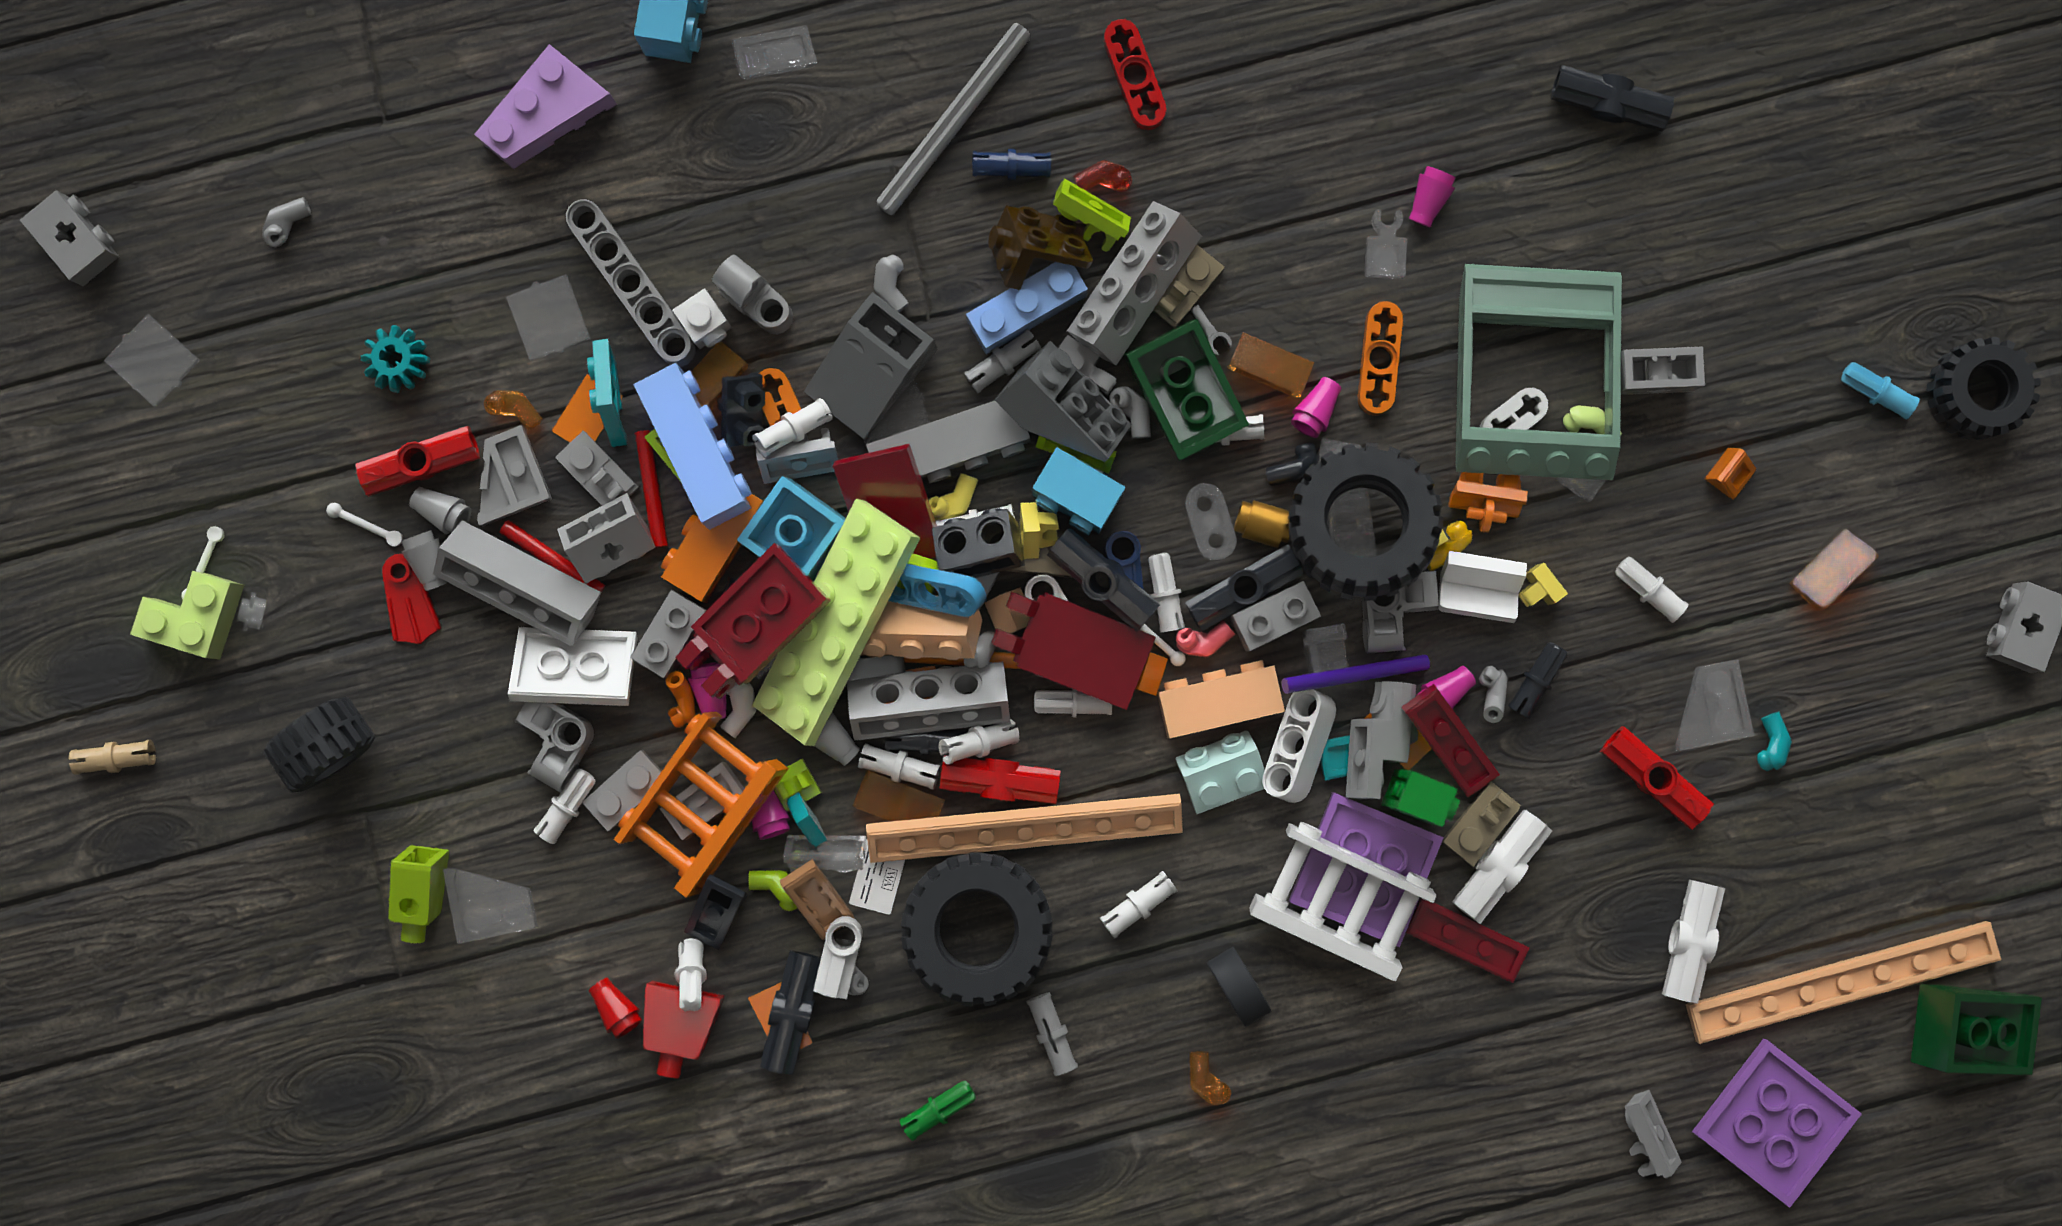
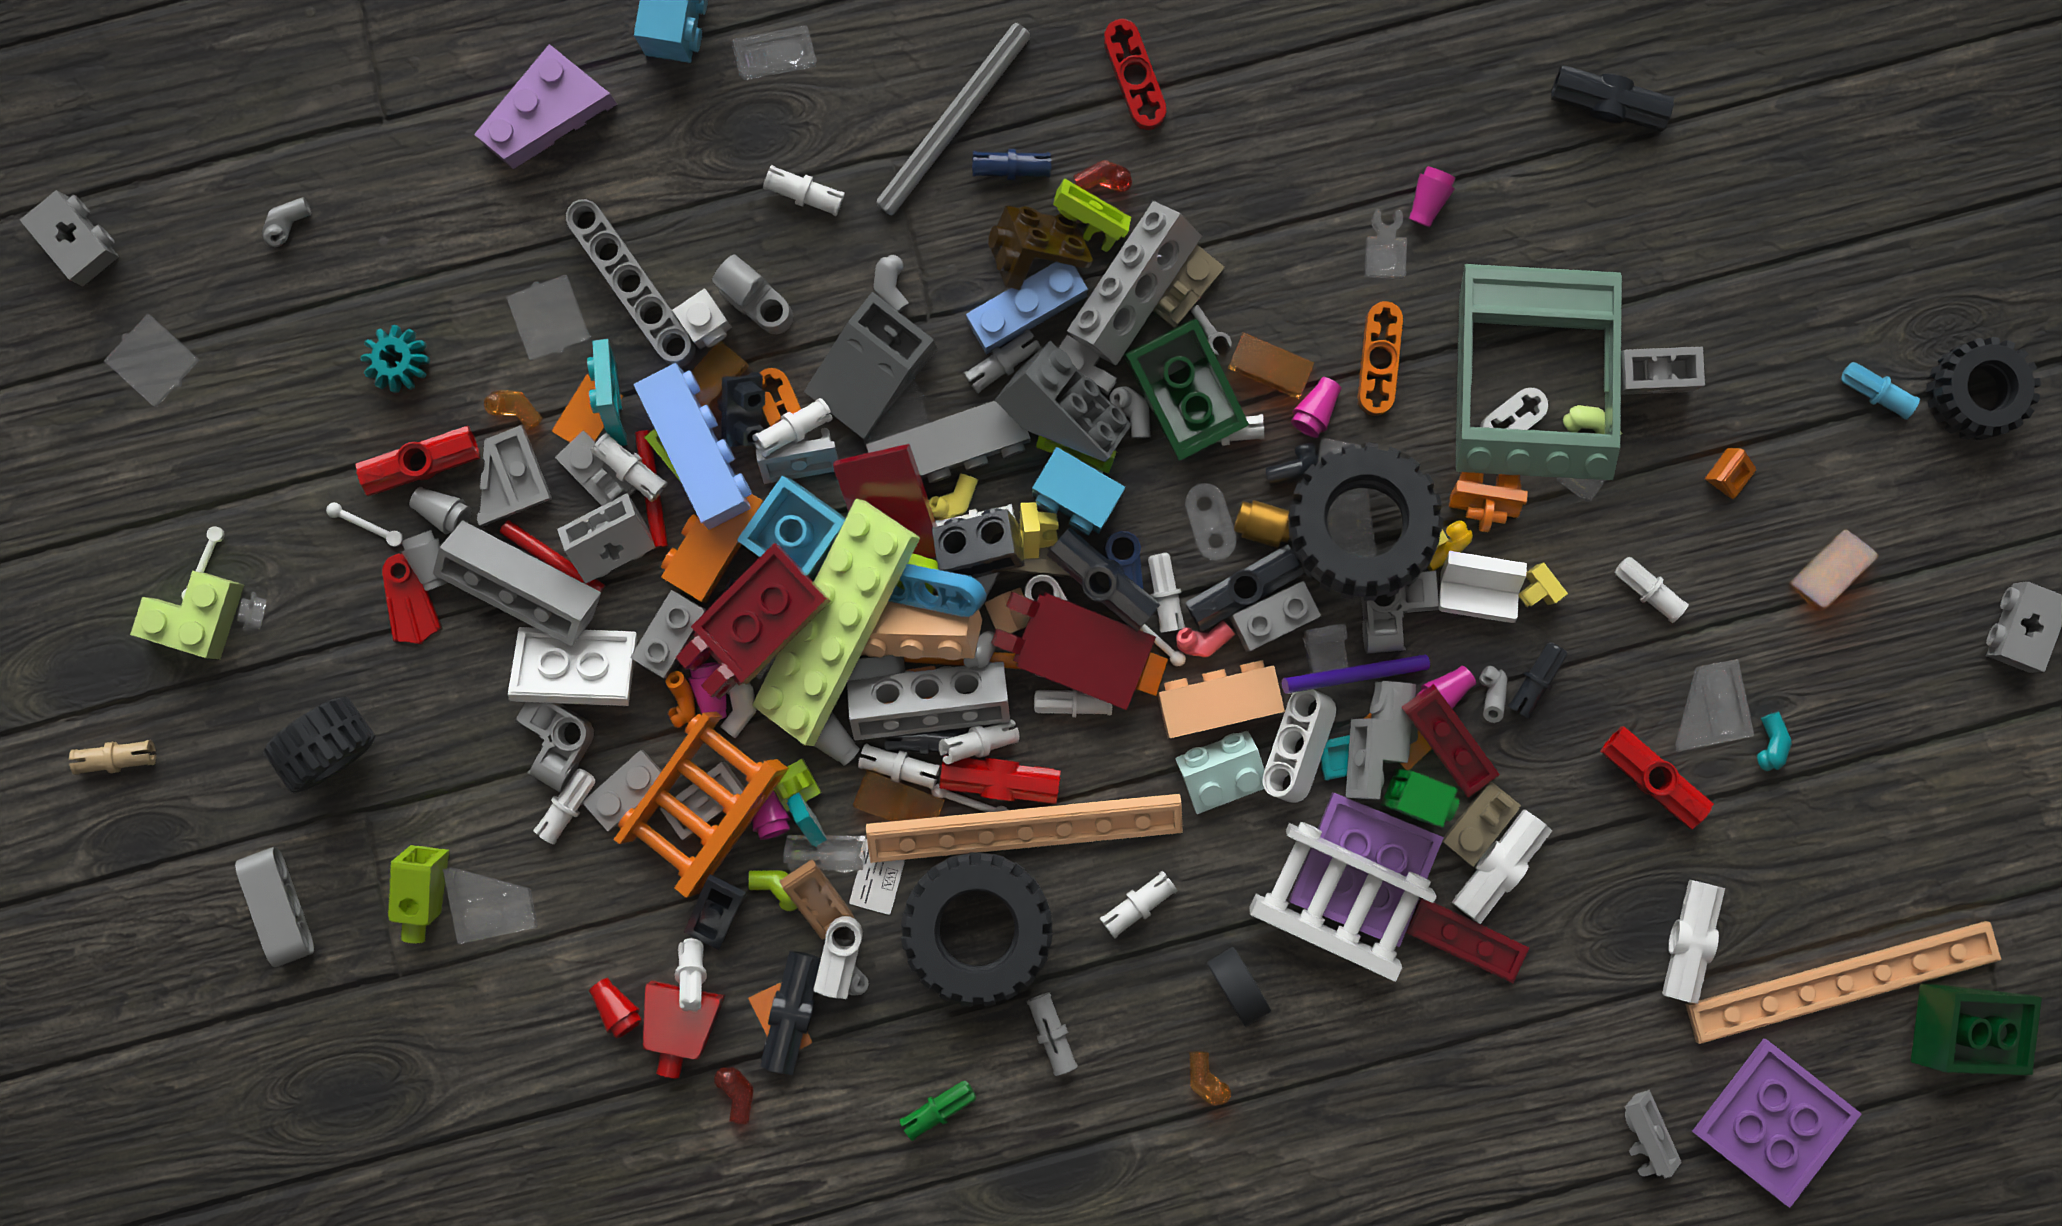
none -> light grey beam [235,846,314,967]
none -> white pin [591,433,667,502]
none -> clear red arm [714,1067,754,1124]
none -> white pin [763,165,845,216]
none -> white hinge [931,784,1008,812]

